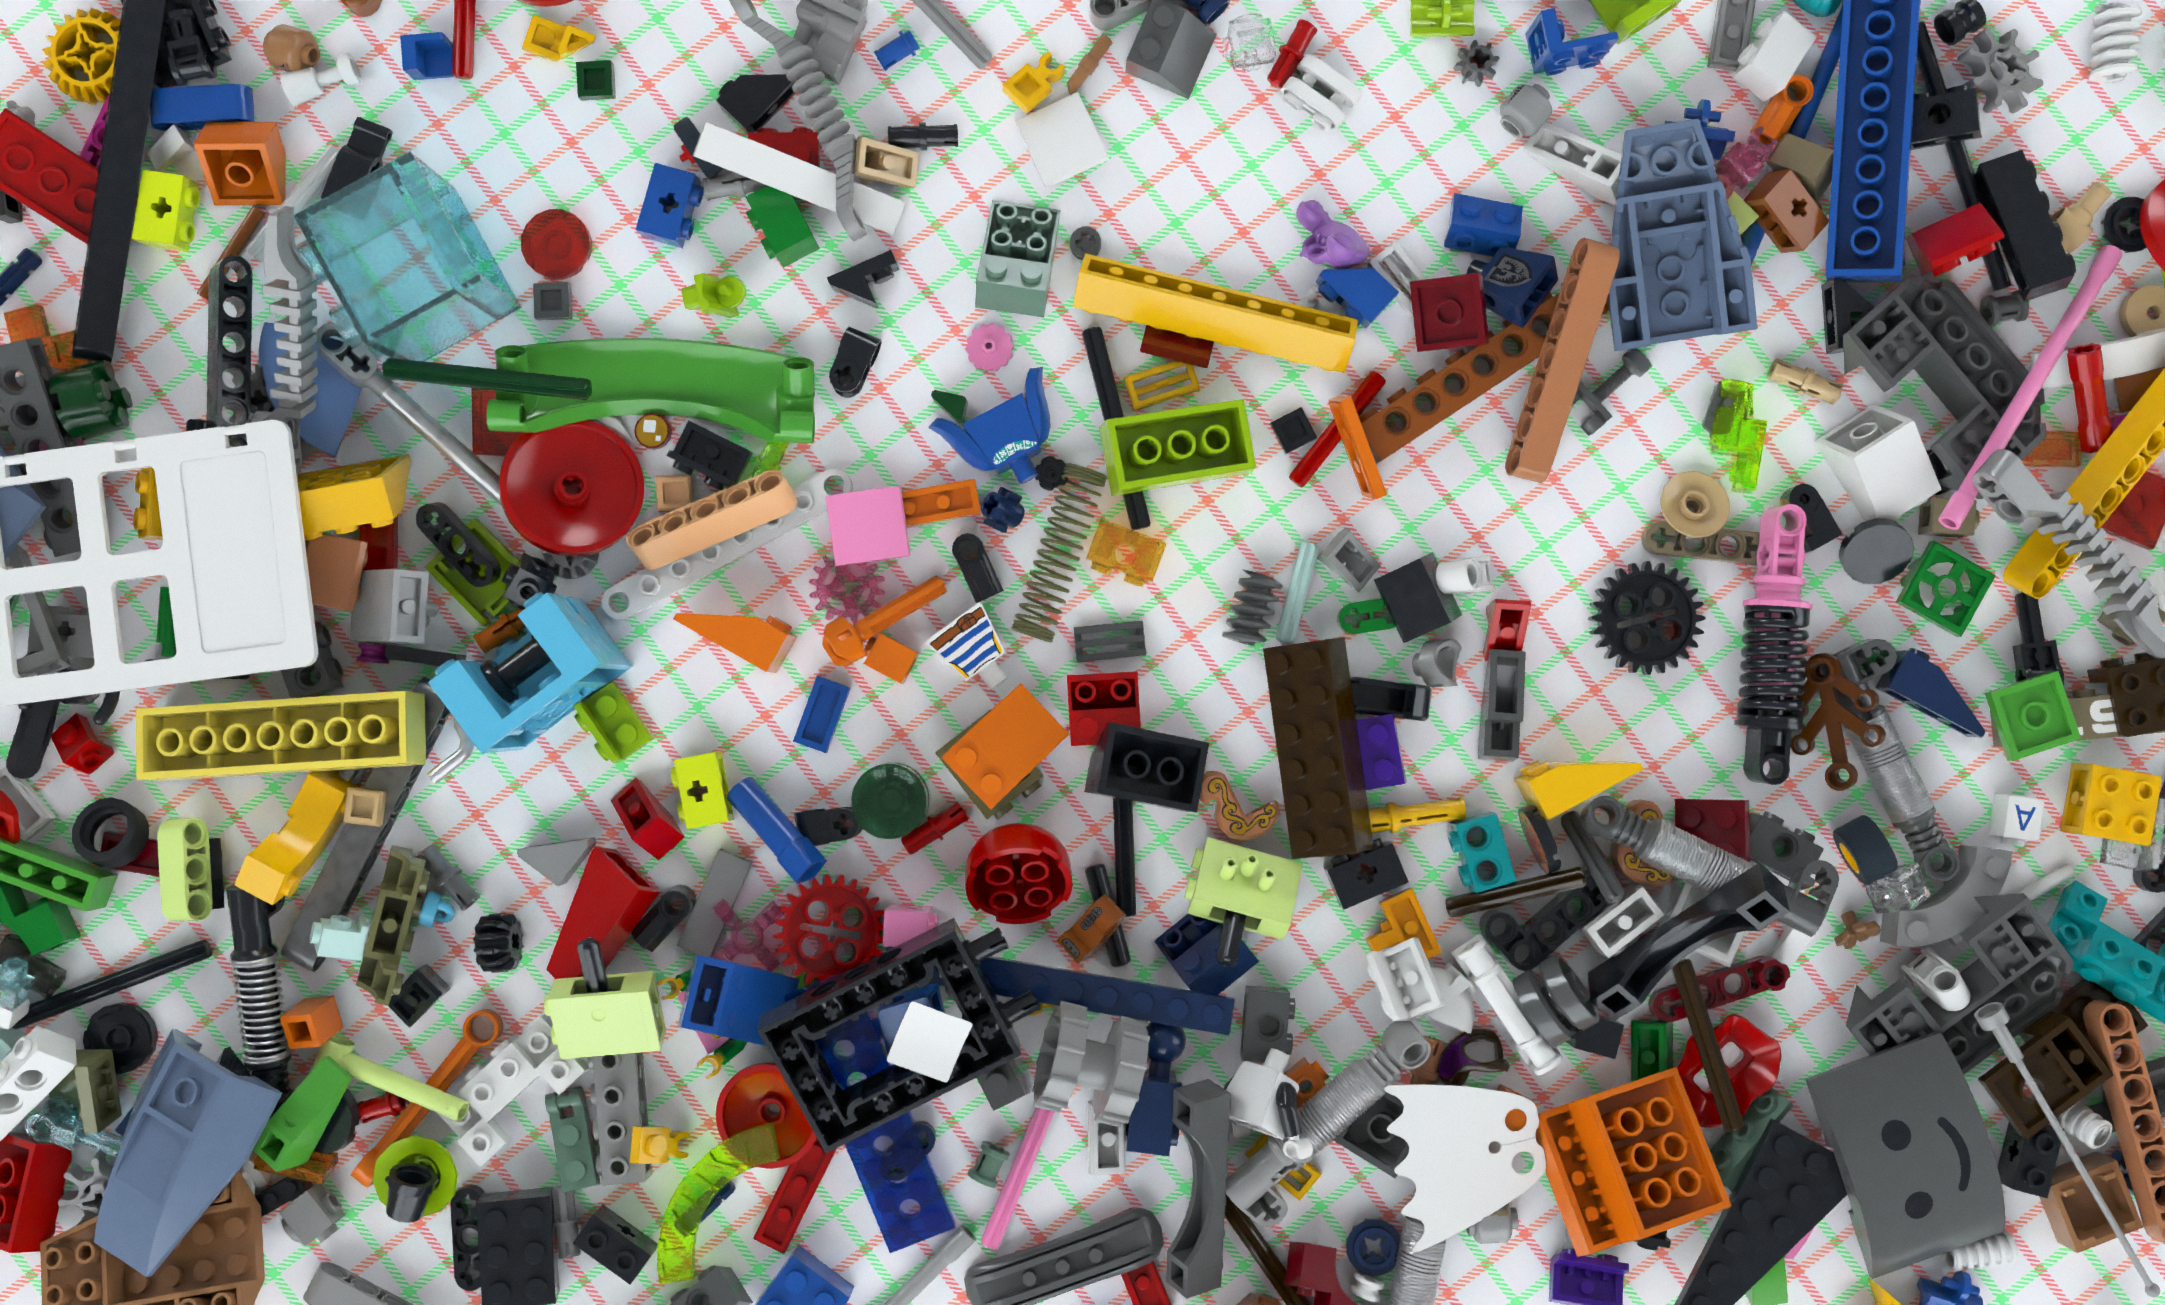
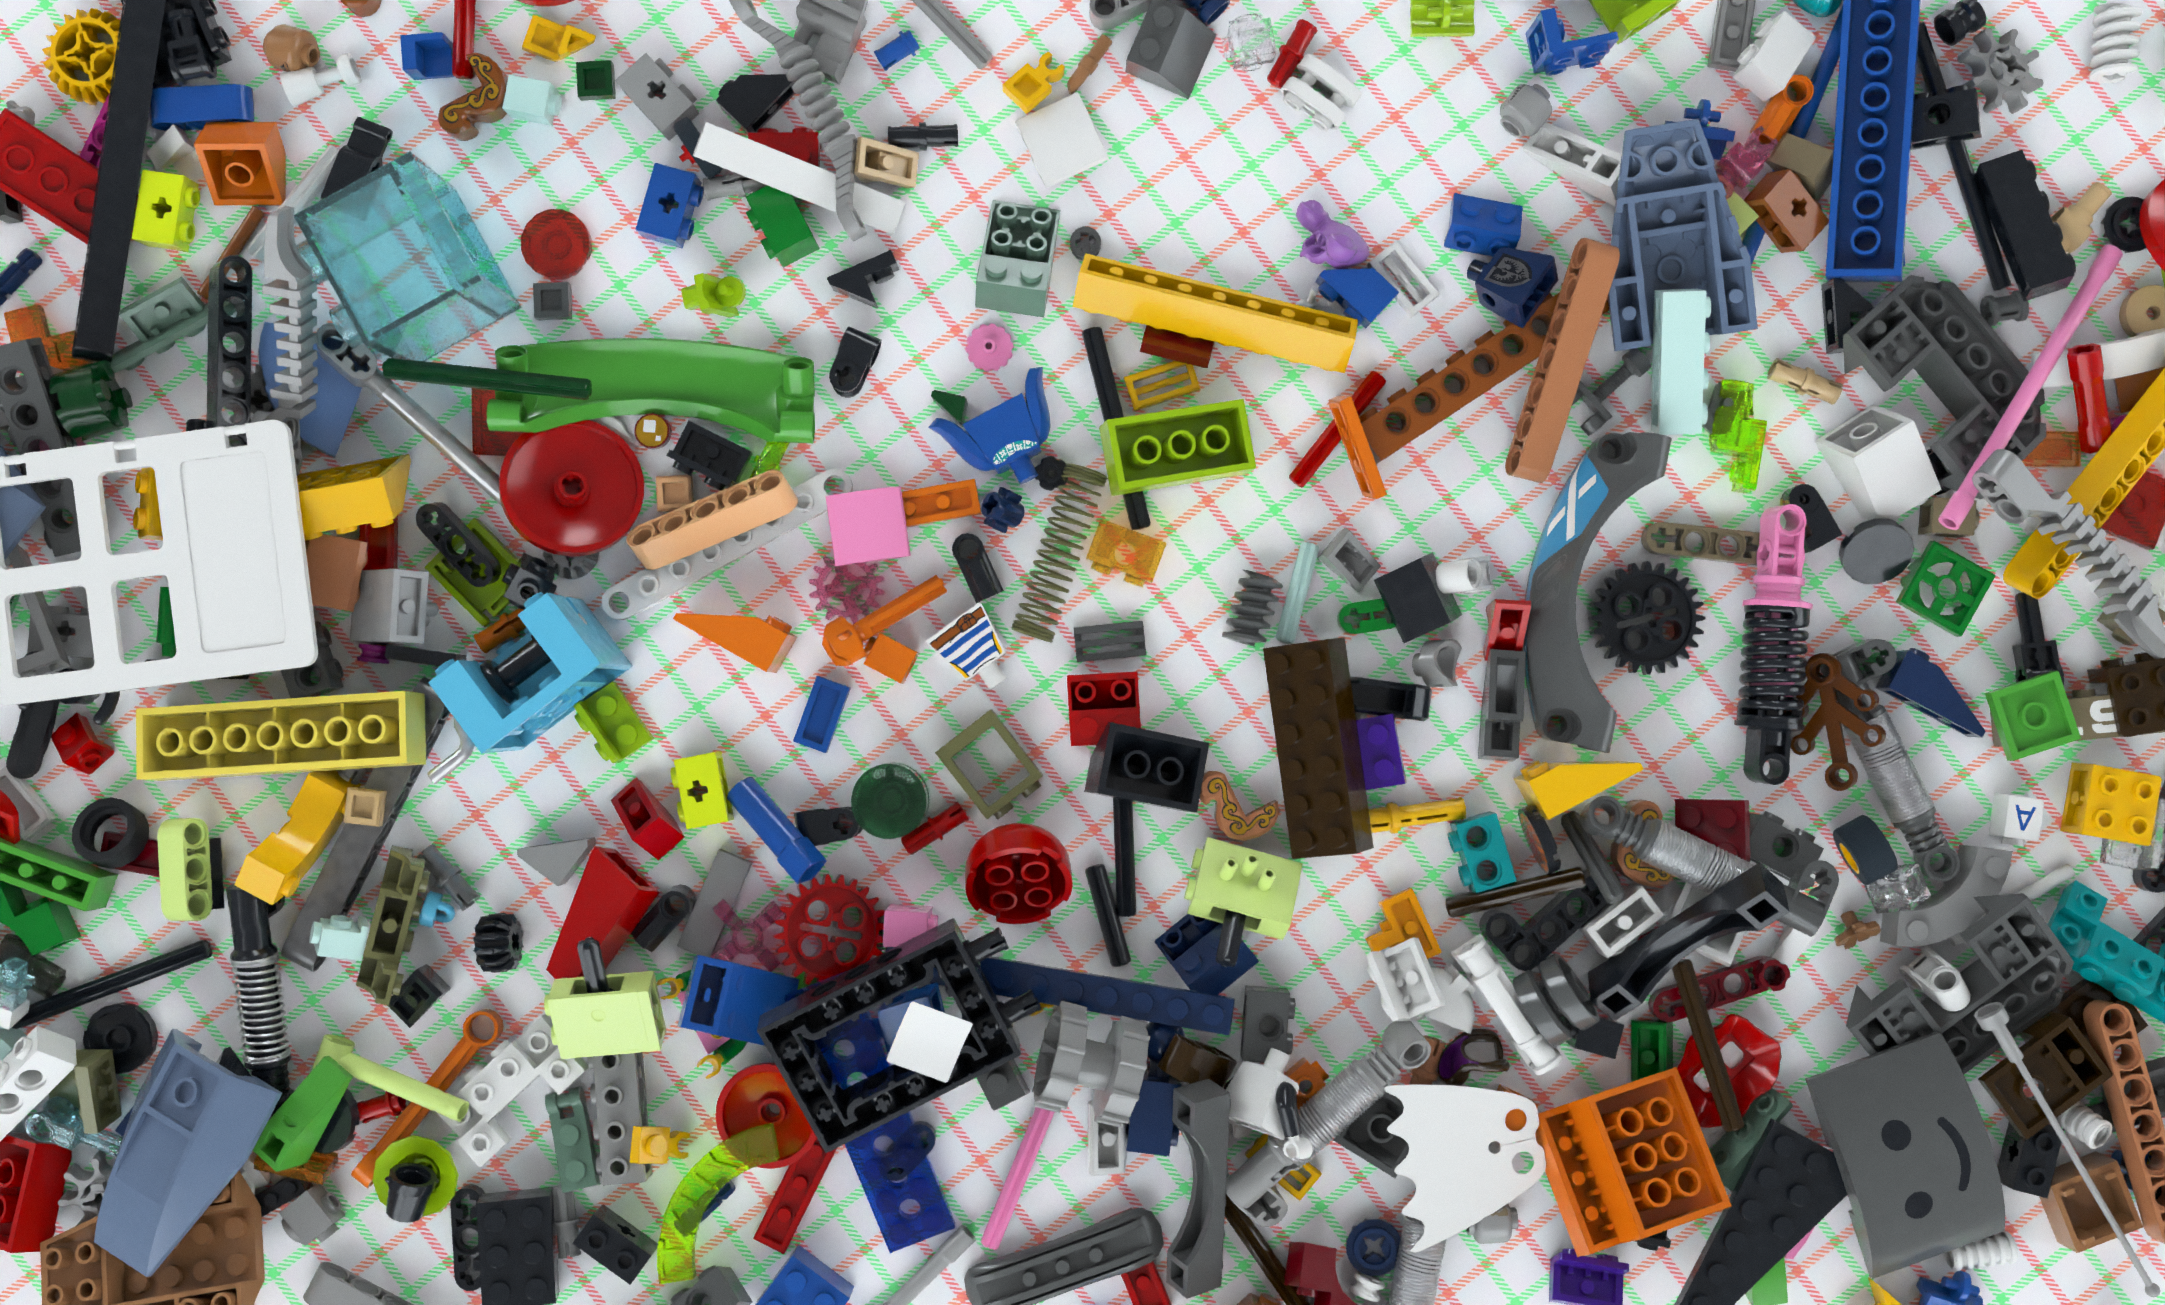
orange brick [280,995,344,1049] -> none
orange slope [941,683,1069,810] -> none
sand green bush [967,1141,1010,1188] -> none
dark orange leg [1056,894,1126,964] -> none
black tile [1269,407,1317,455] -> none
black brick [1323,838,1409,910] -> none
dark red plate [1410,272,1489,352] -> none
dark grey gear [1454,40,1500,87] -> none
tan dish [1660,471,1730,538] -> none
red slope [1905,203,2005,277] -> none
none -> sand green bracket [110,276,236,373]
none -> dark orange animal [438,53,508,141]
none -> light aqua brick [502,74,562,126]
none -> light grey brick [615,53,700,141]
none -> dark brown beam [1157,1033,1237,1088]
none -> dark grey panel [1523,432,1672,753]
none -> light aqua brick [1651,289,1711,435]

